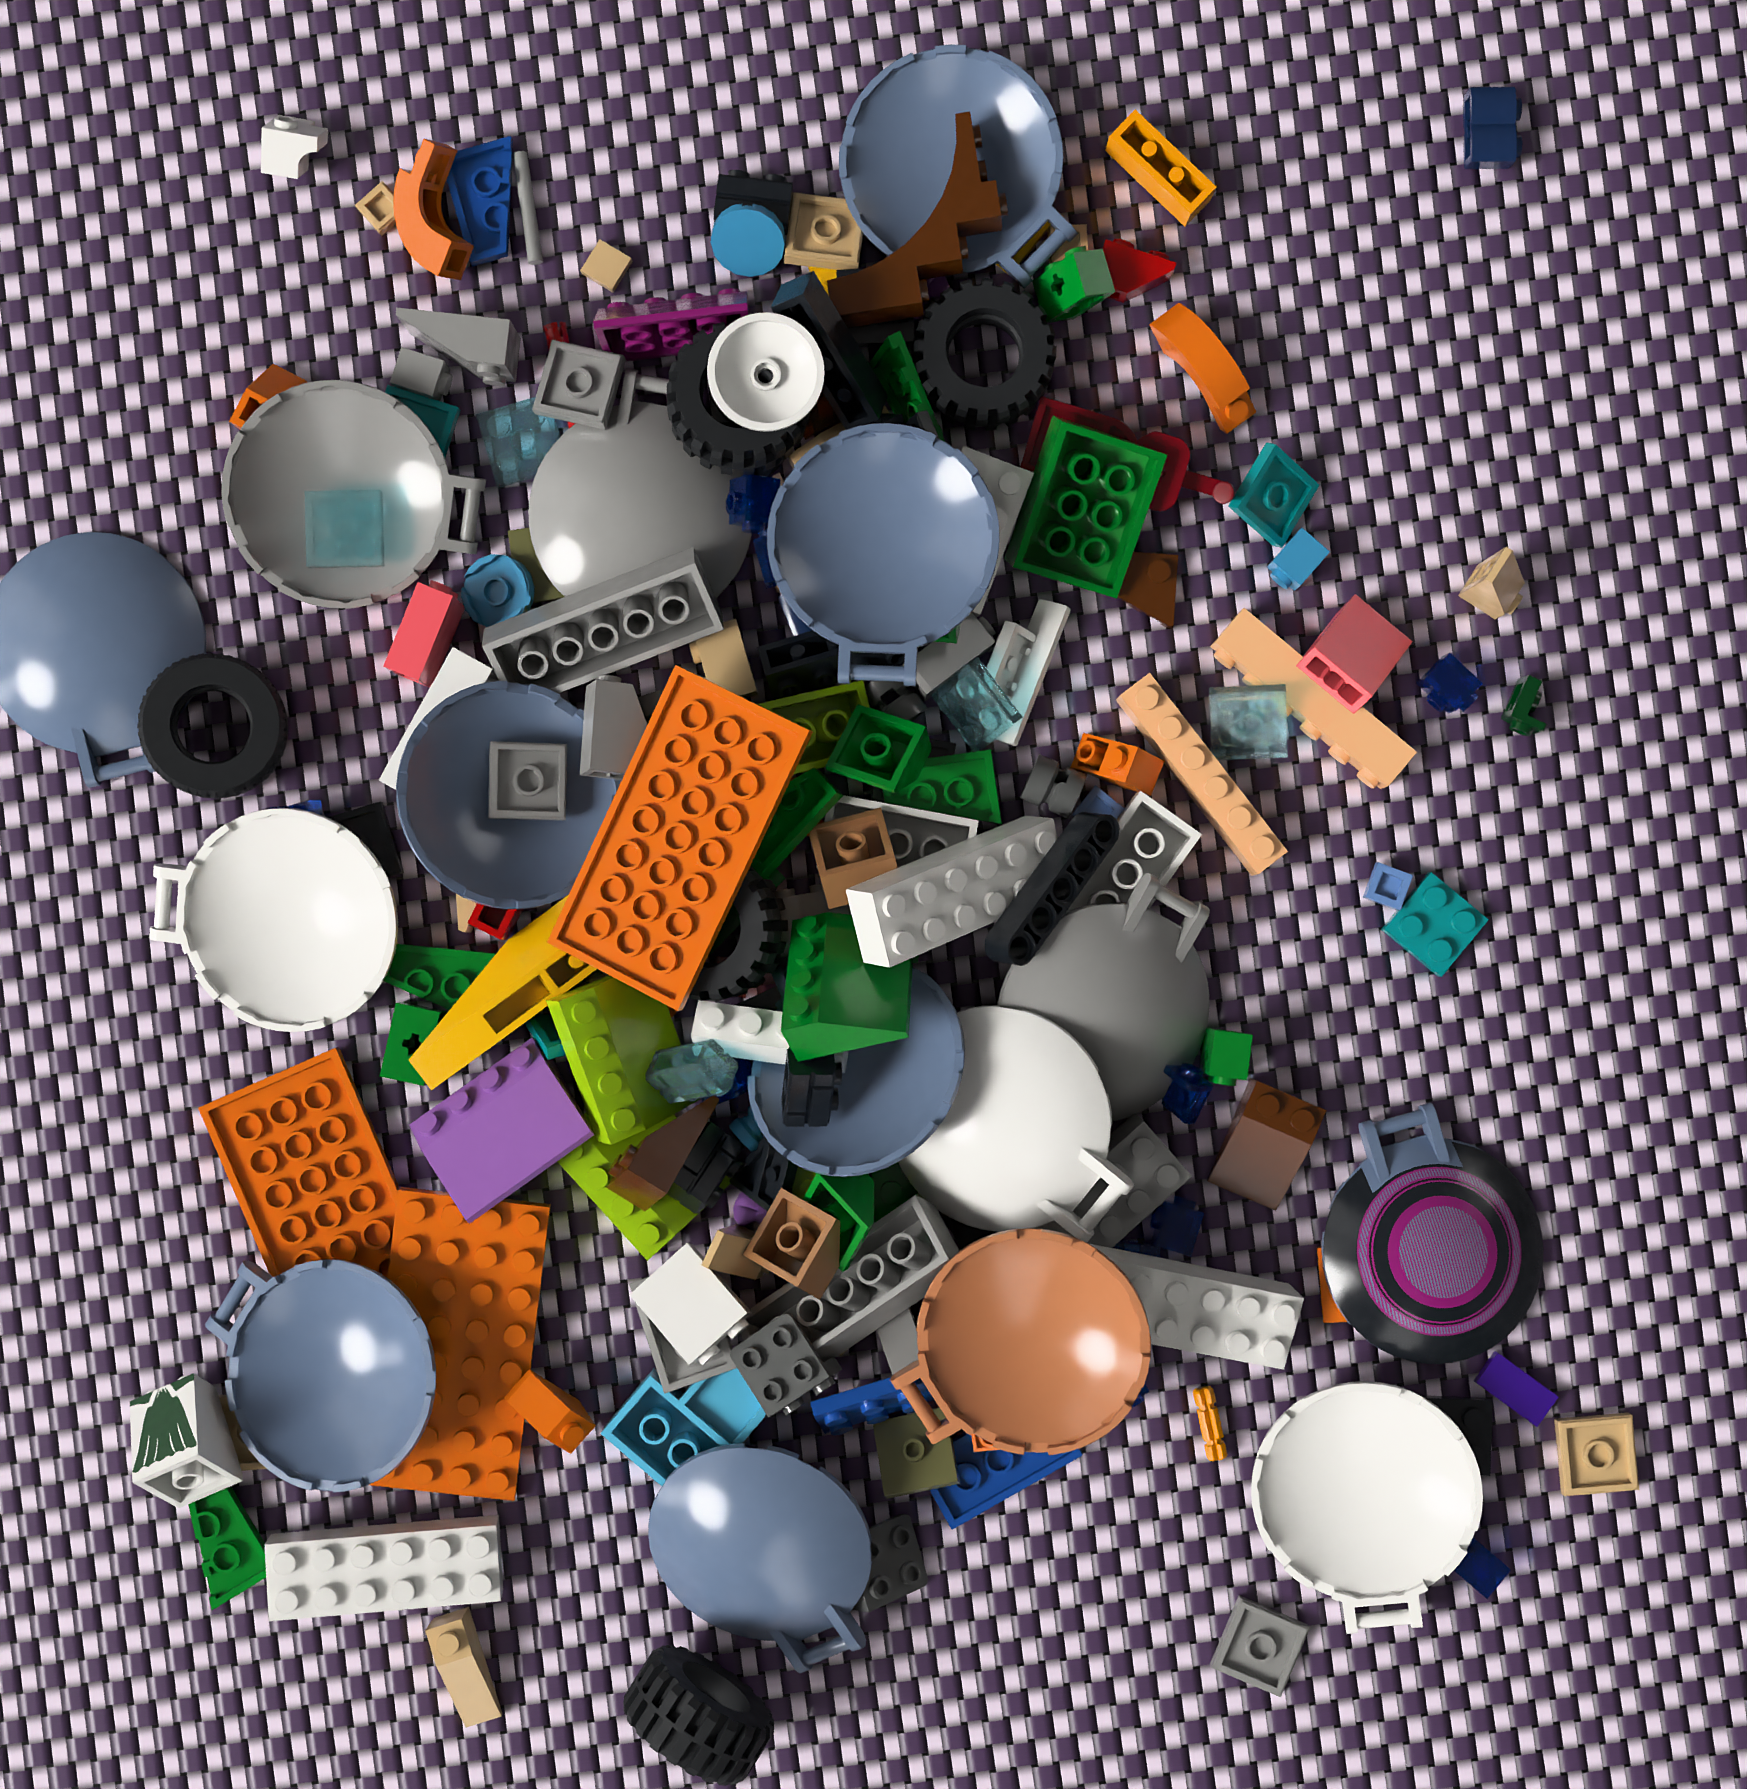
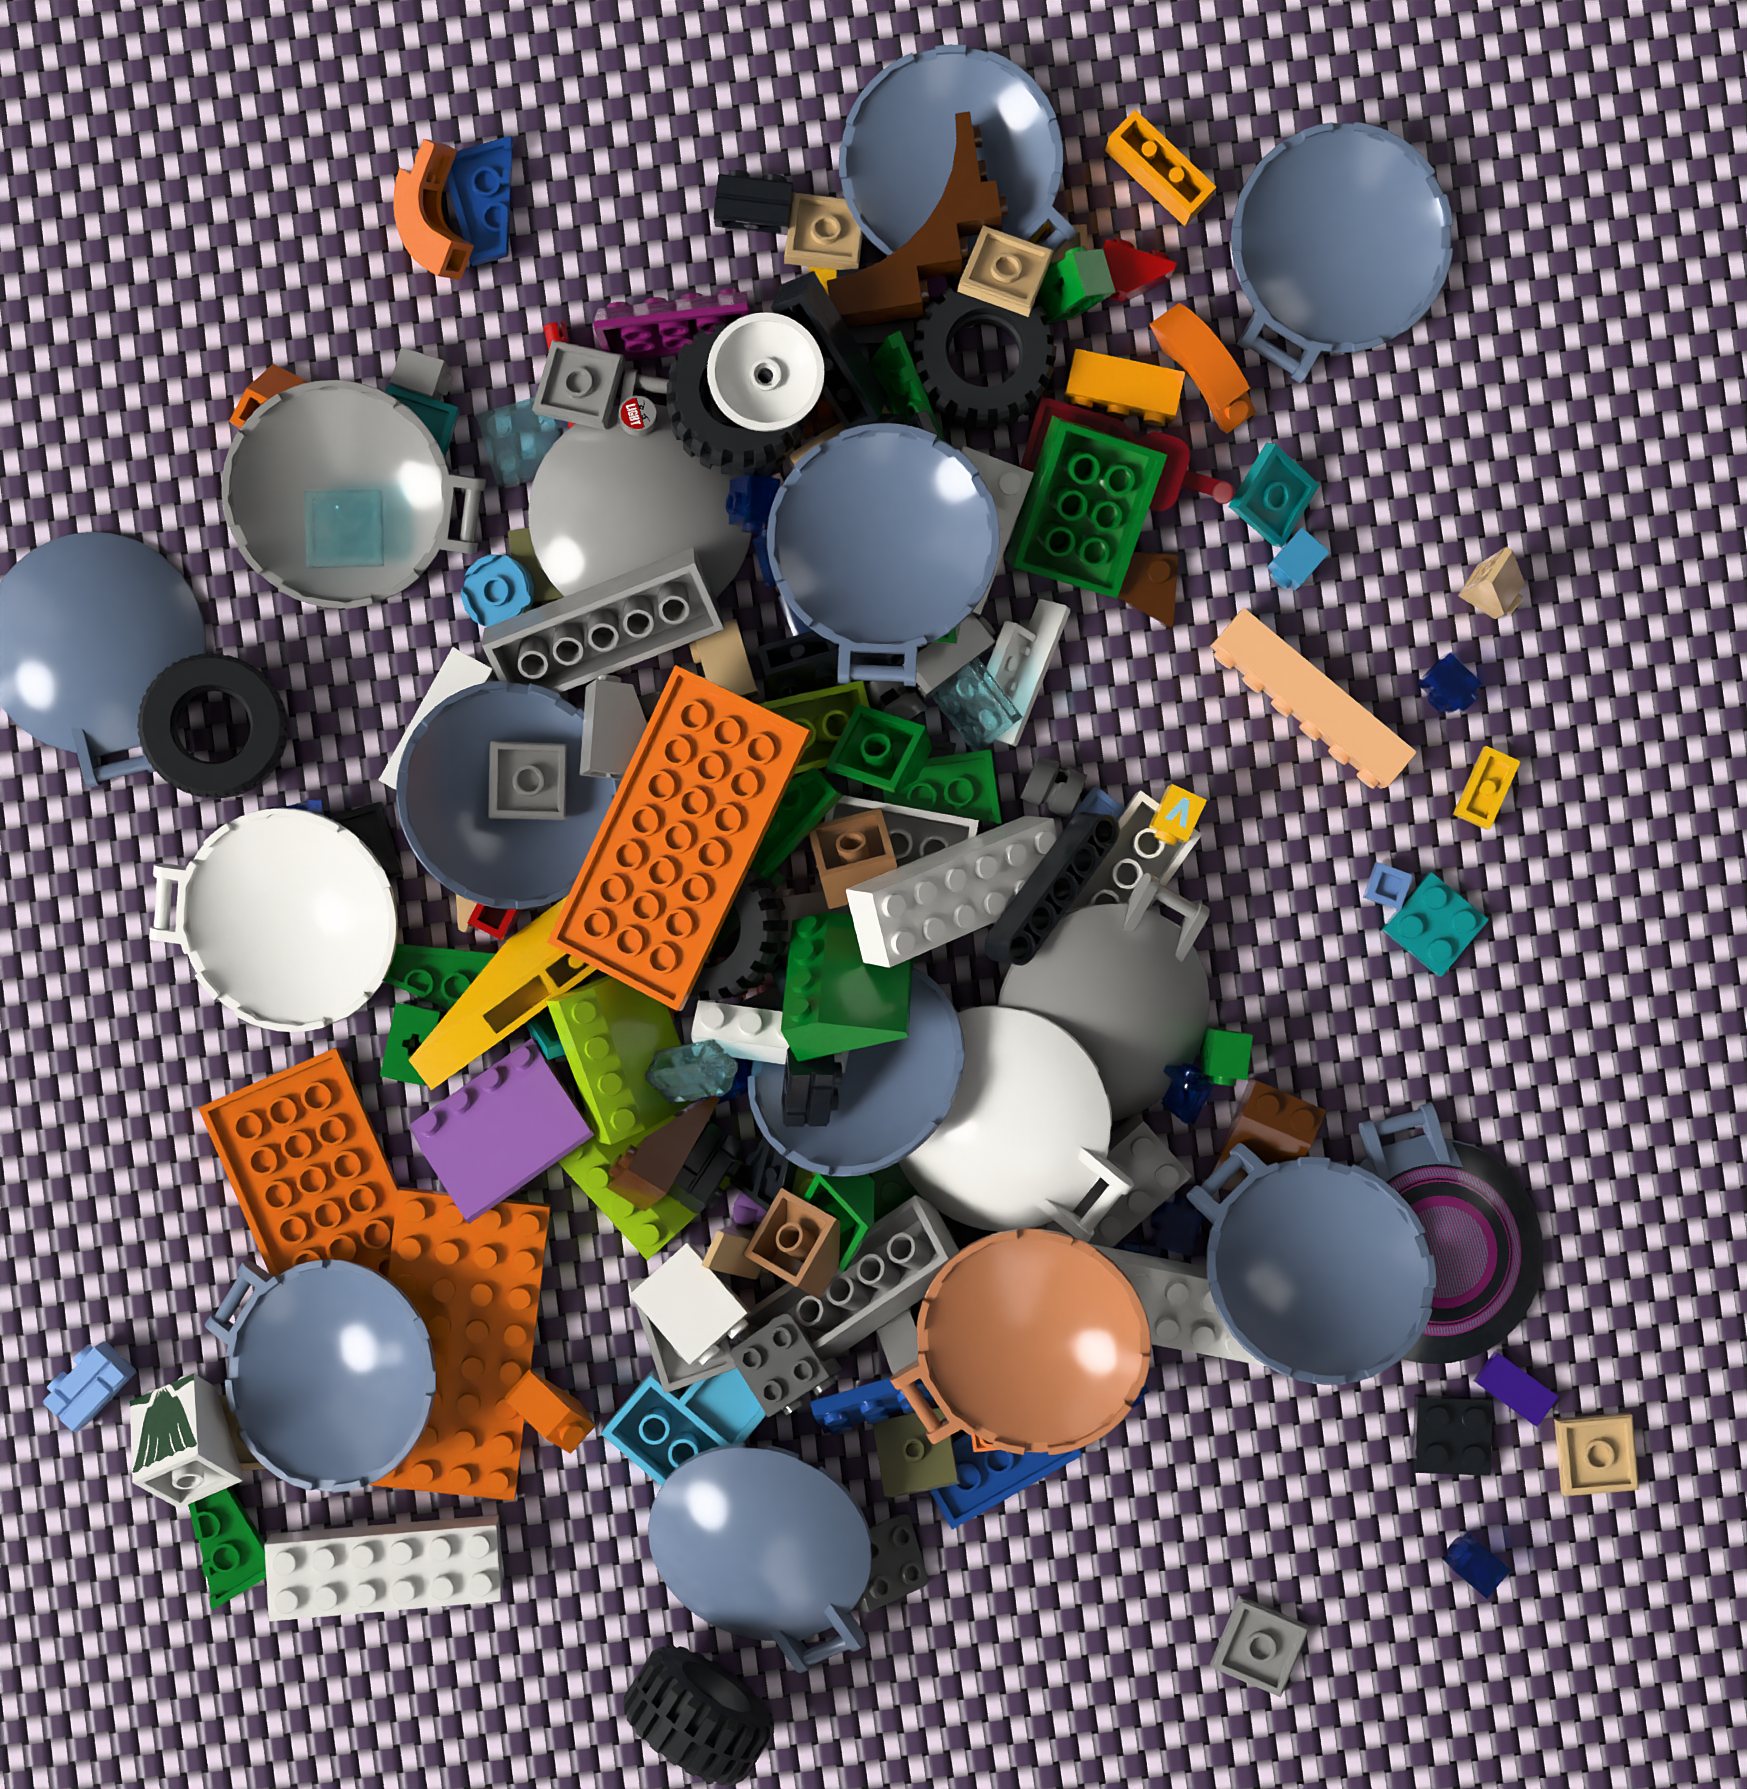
white brick [261,115,328,179] -> none
tan tile [355,181,396,236] -> none
coral brick [383,580,465,688] -> none
light grey slope [396,307,521,386] -> none
tan slope [425,1607,502,1728] -> none
light grey bar [513,151,543,265] -> none
tan tile [580,239,632,293] -> none
dark azure tile [711,203,785,277] -> none
dark azure wheel [729,1105,764,1152] -> none
orange slope [1071,733,1164,796] -> none
light nougat brick [1116,673,1288,876] -> none
light orange axle [1193,1386,1228,1461] -> none
clear light blue plate [1209,684,1288,760] -> none
white dish [1251,1381,1483,1634] -> none
coral brick [1296,594,1413,714] -> none
dark blue brick [1463,87,1523,169] -> none
dark green bracket [1501,675,1547,737] -> none
none -> light blue brick [43,1341,136,1432]
none -> tile [619,396,657,436]
none -> tan tile [957,225,1054,317]
none -> light orange brick [1063,348,1185,426]
none -> yellow brick [1149,784,1207,846]
none -> sand blue dish [1187,1143,1436,1385]
none -> sand blue dish [1231,122,1453,383]
none -> yellow plate [1453,746,1521,830]

